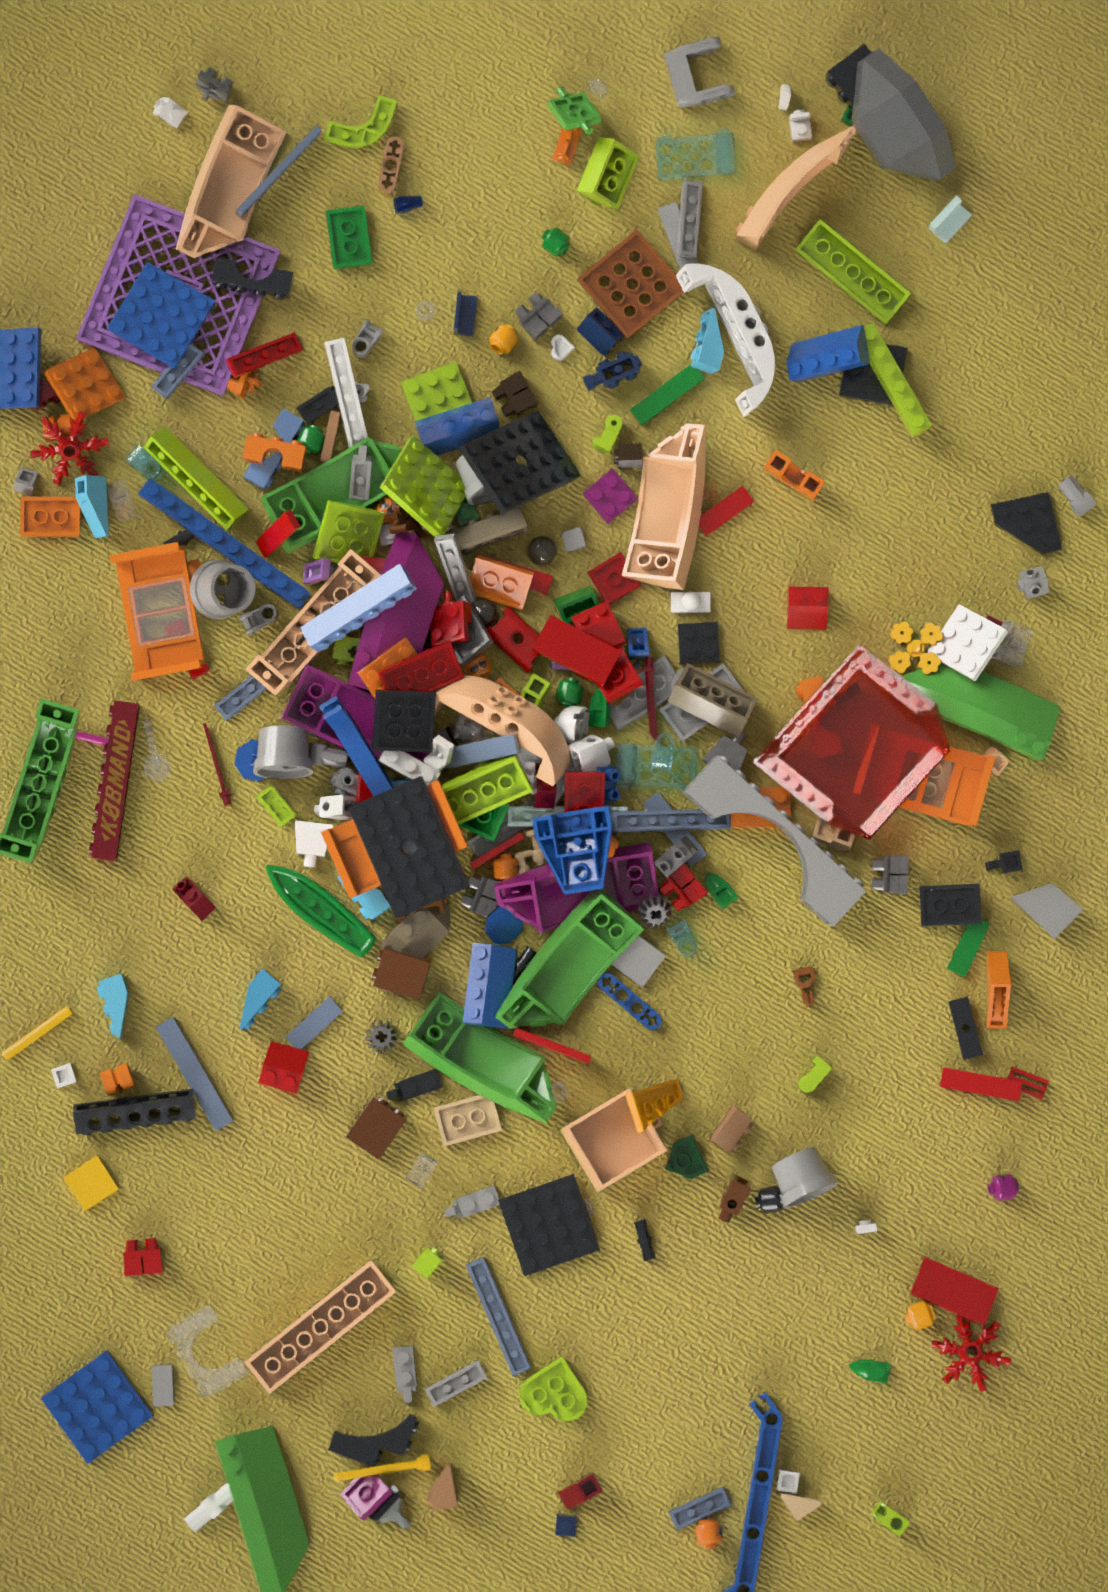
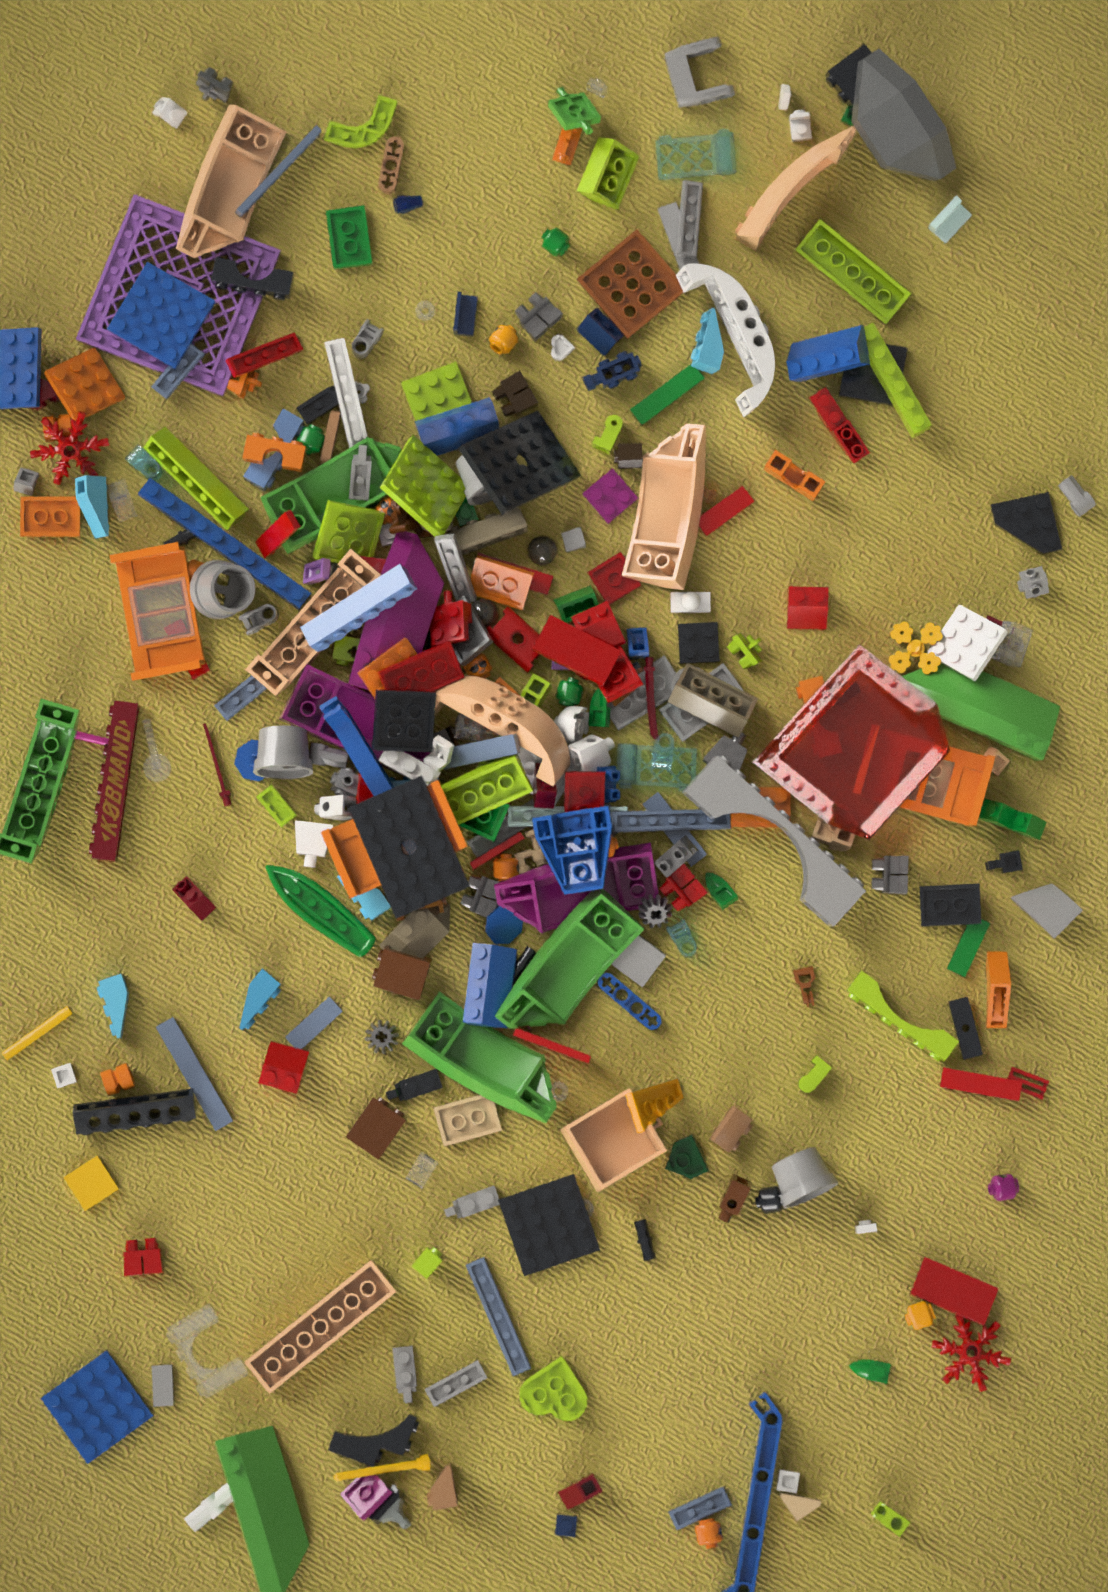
none -> lime hips [727,633,762,670]
none -> red slope [809,387,870,464]
none -> lime arch [846,970,959,1062]
none -> green arch [979,798,1047,840]

